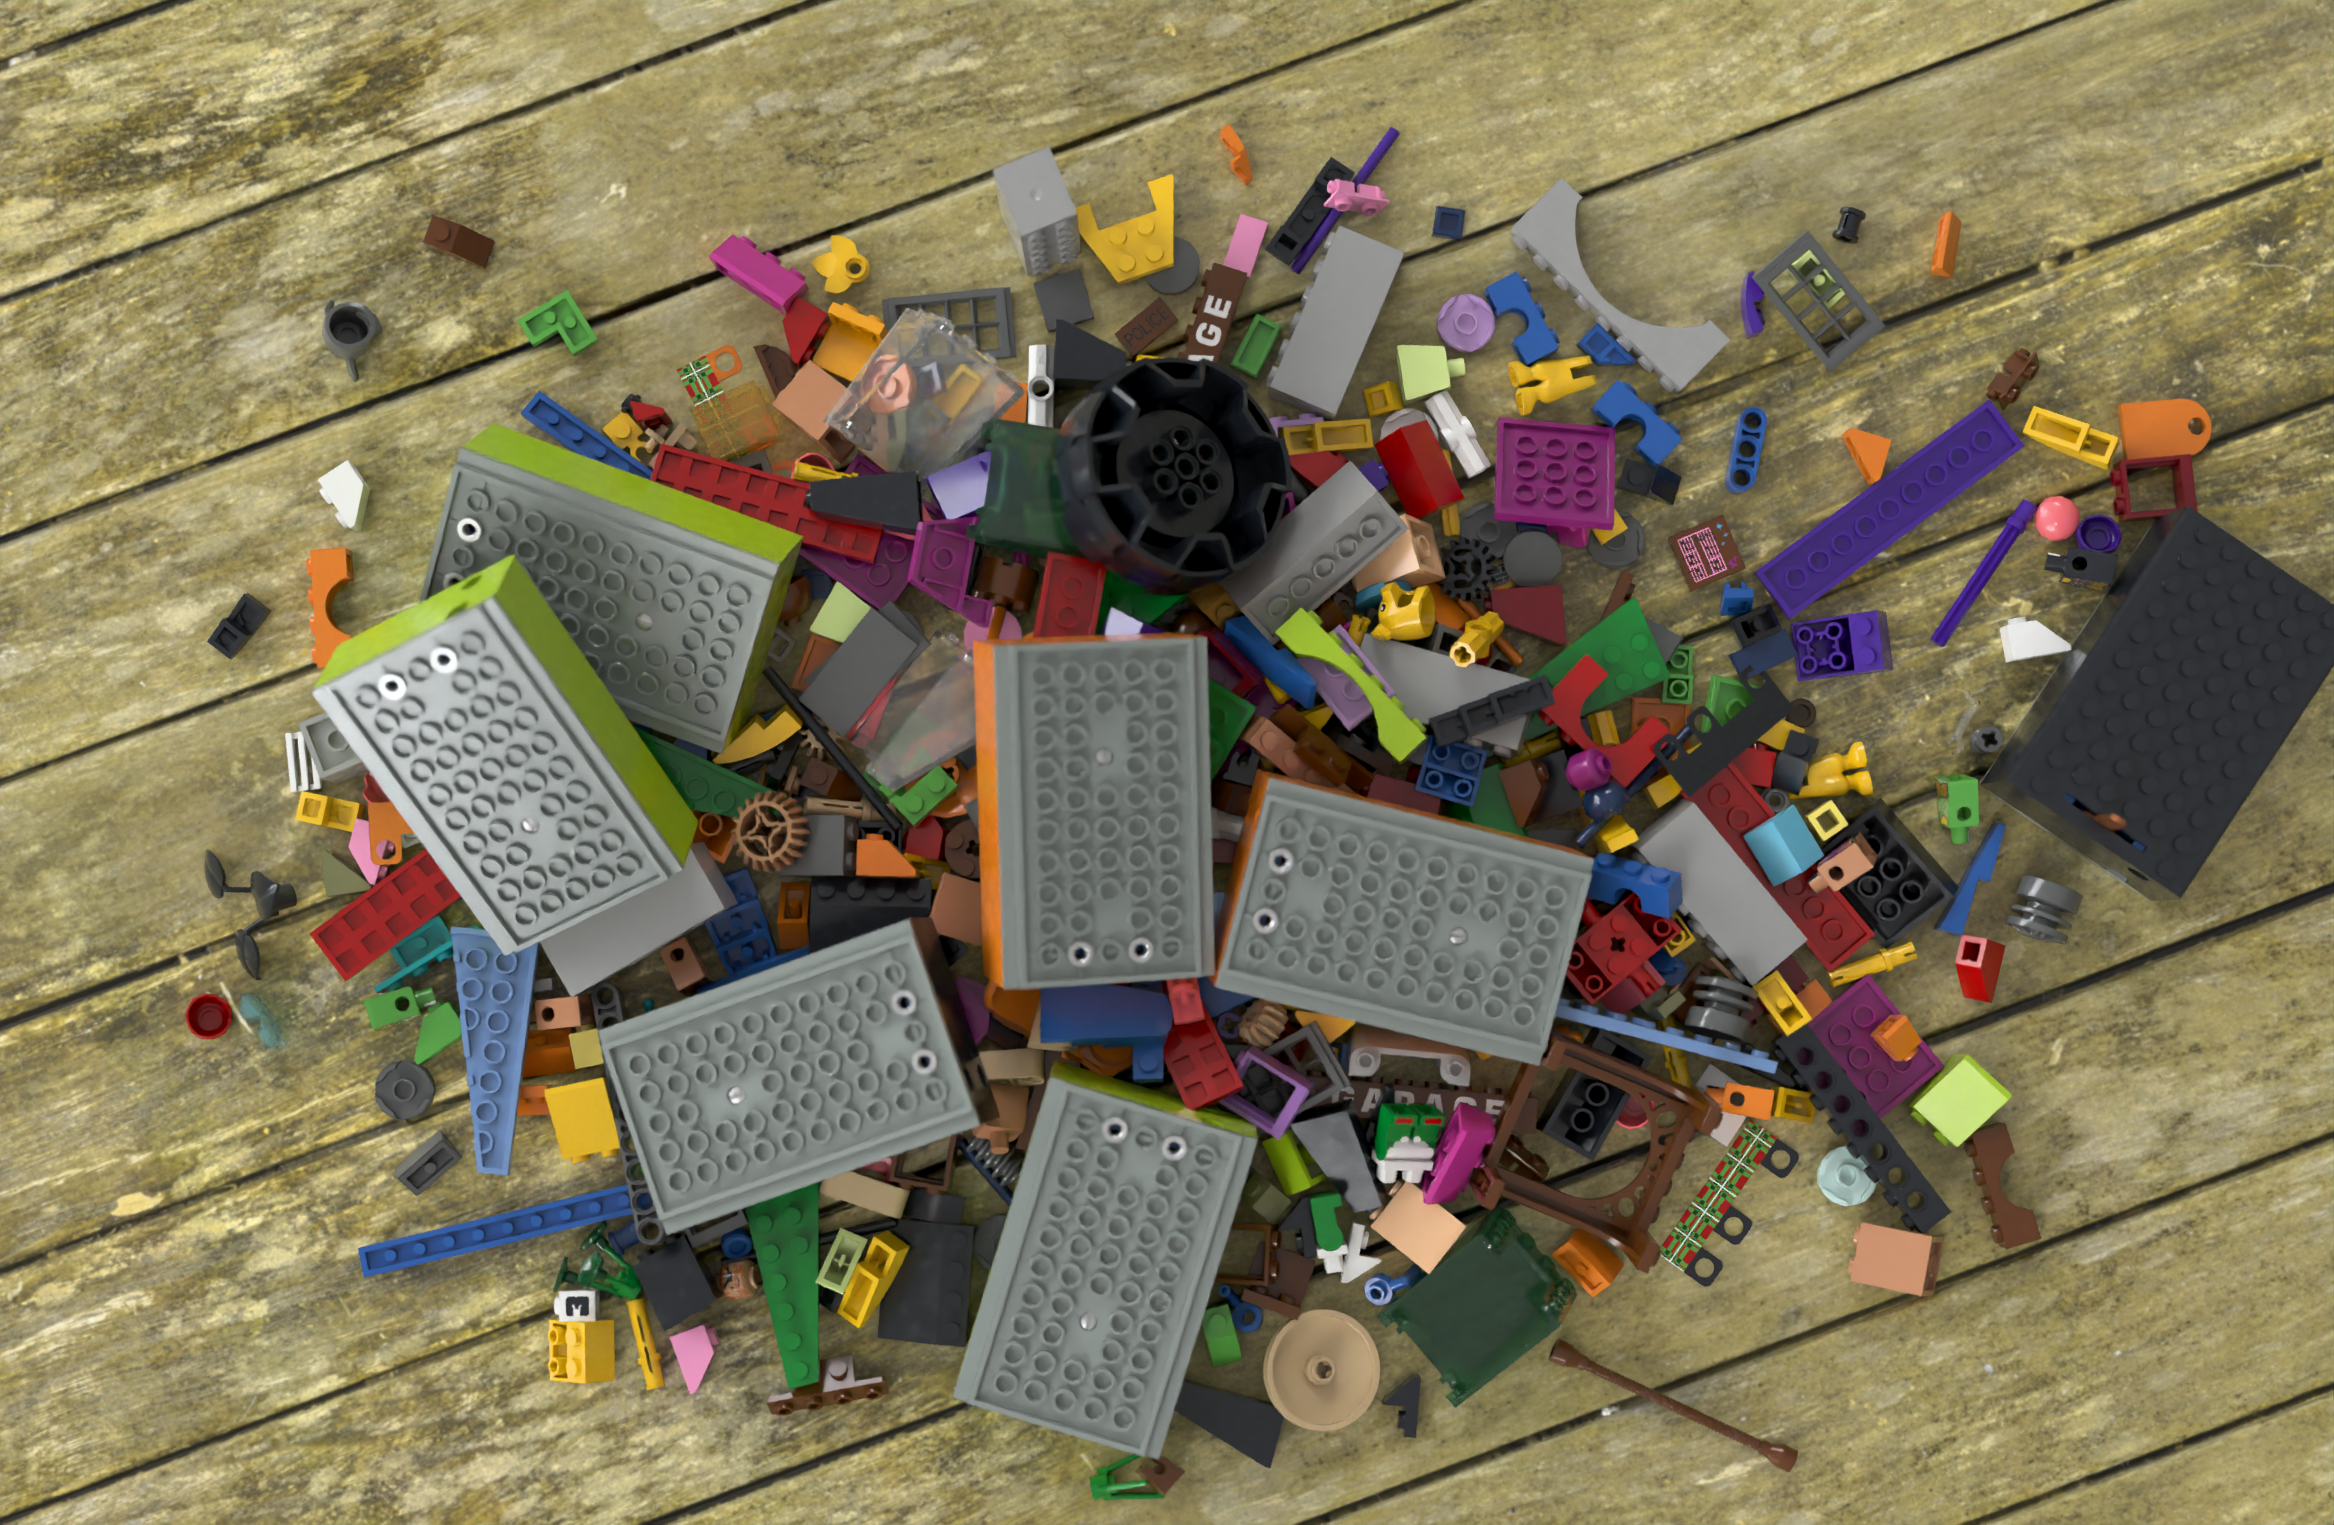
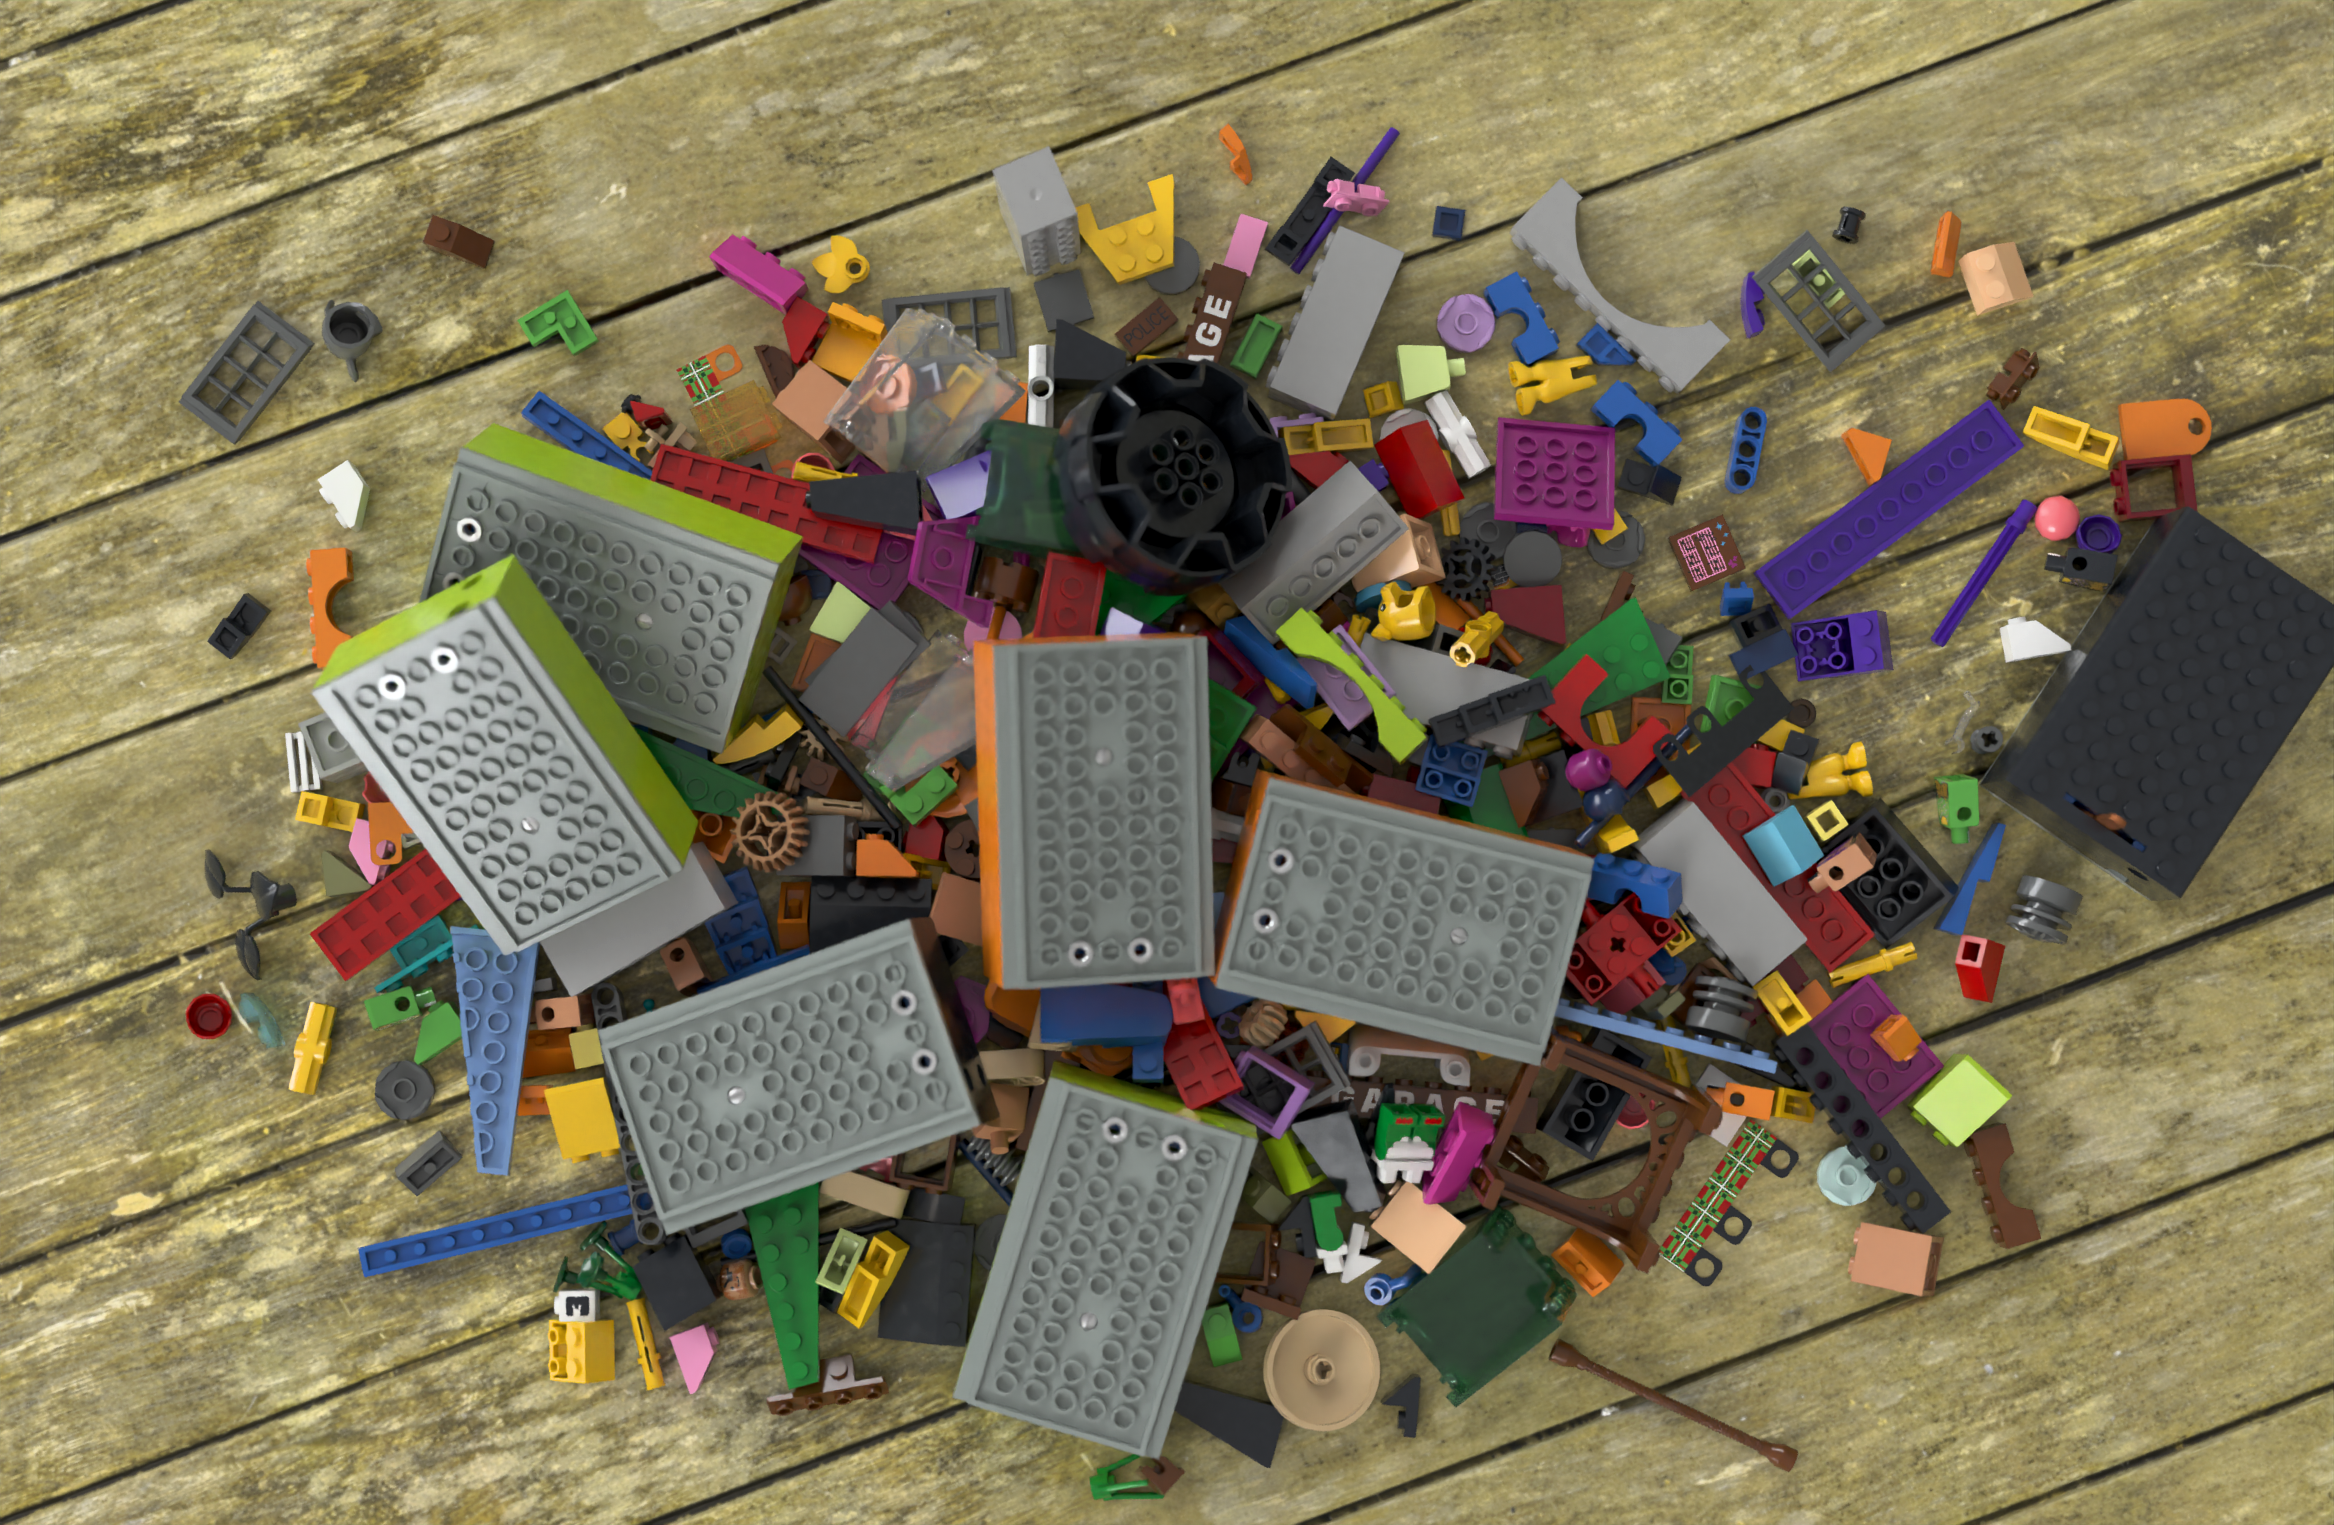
none -> dark grey piece [179,301,315,445]
none -> yellow piece [289,1002,337,1095]
none -> light nougat slope [1958,242,2034,316]

